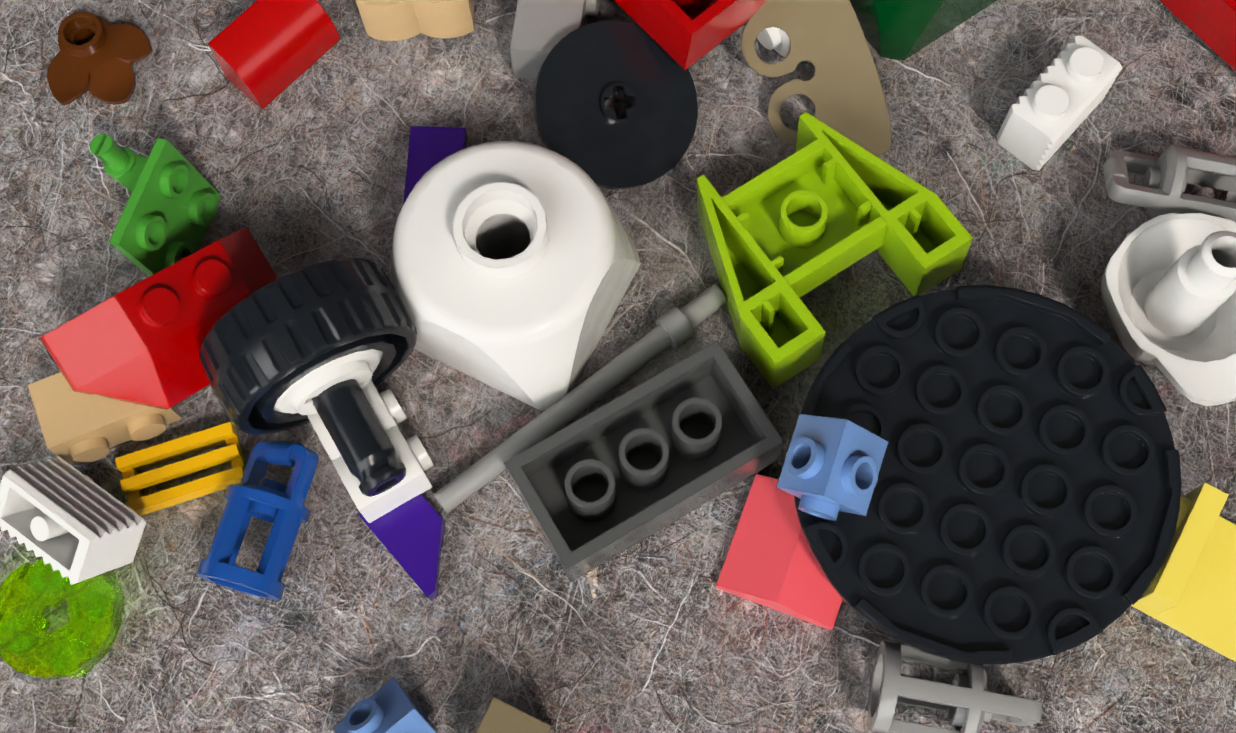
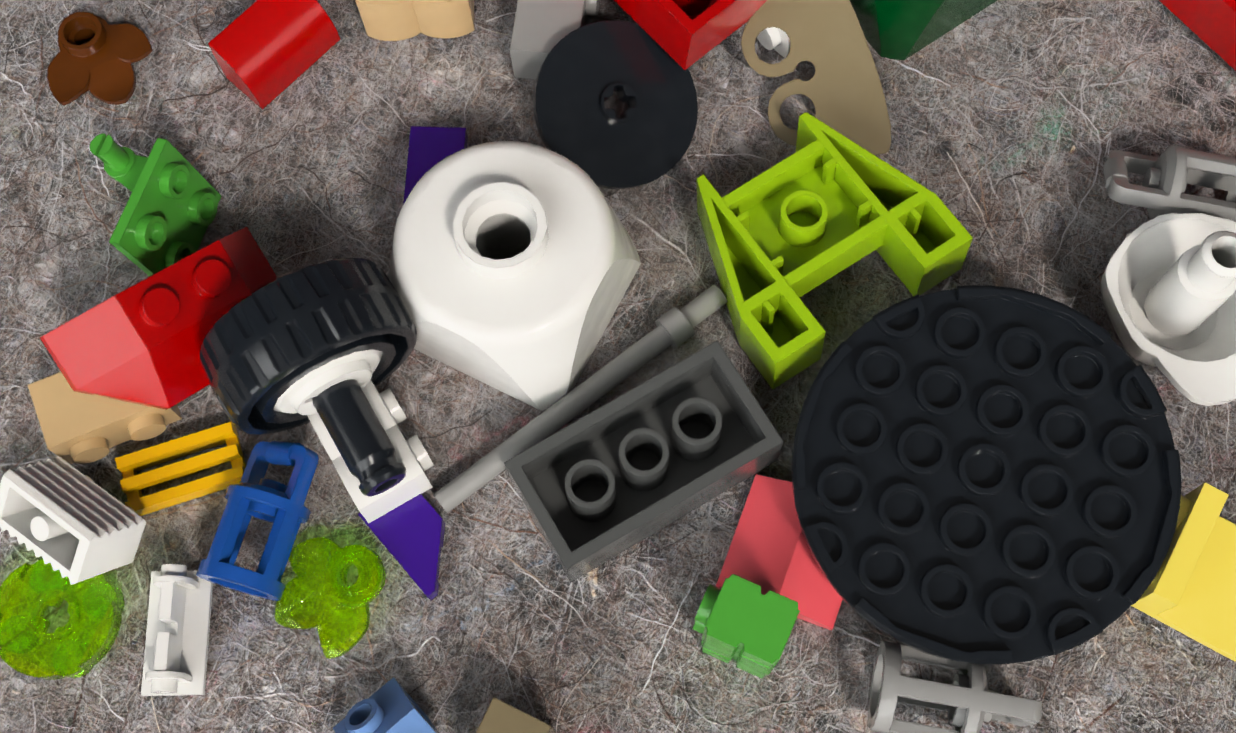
medium blue brick [776,414,888,521] -> none
white brick [996,36,1123,171] -> none
none -> white hinge [141,564,213,696]
none -> clear neon green plate [275,537,386,659]
none -> bright green brick [693,574,800,679]

